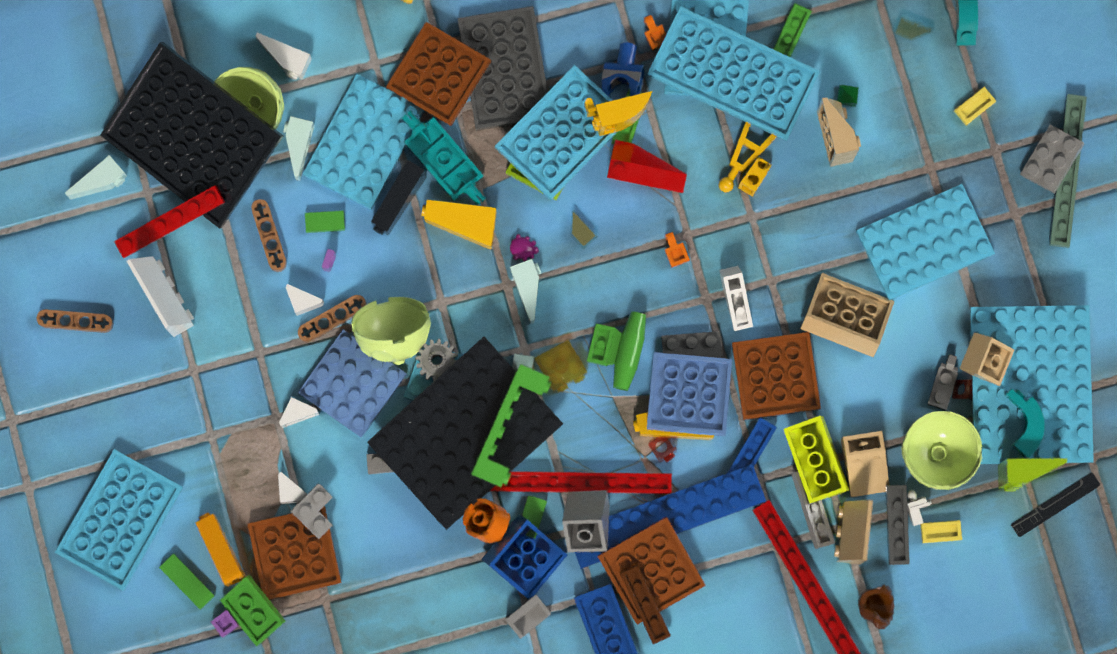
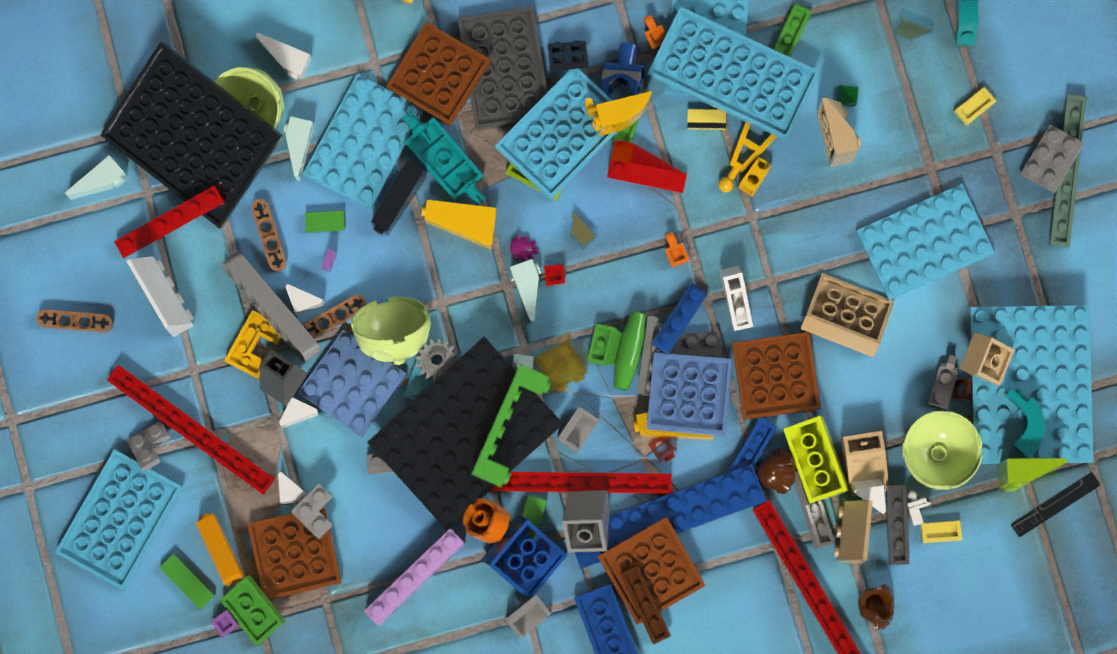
none -> red plate [107,365,275,495]
none -> light grey plate [127,420,171,472]
none -> light grey beam [222,252,321,363]
none -> yellow plate [224,310,282,380]
none -> dark grey slope [260,349,308,406]
none -> lavender brick [364,529,465,627]
none -> red plate [544,264,565,287]
none -> black plate [548,40,589,71]
none -> light grey panel [557,407,599,454]
none -> light grey plate [637,316,663,397]
none -> blue plate [652,283,708,355]
none -> light yellow tile [687,109,726,130]
none -> reddish brown hair [756,448,796,494]
none -> white slope [850,478,886,514]

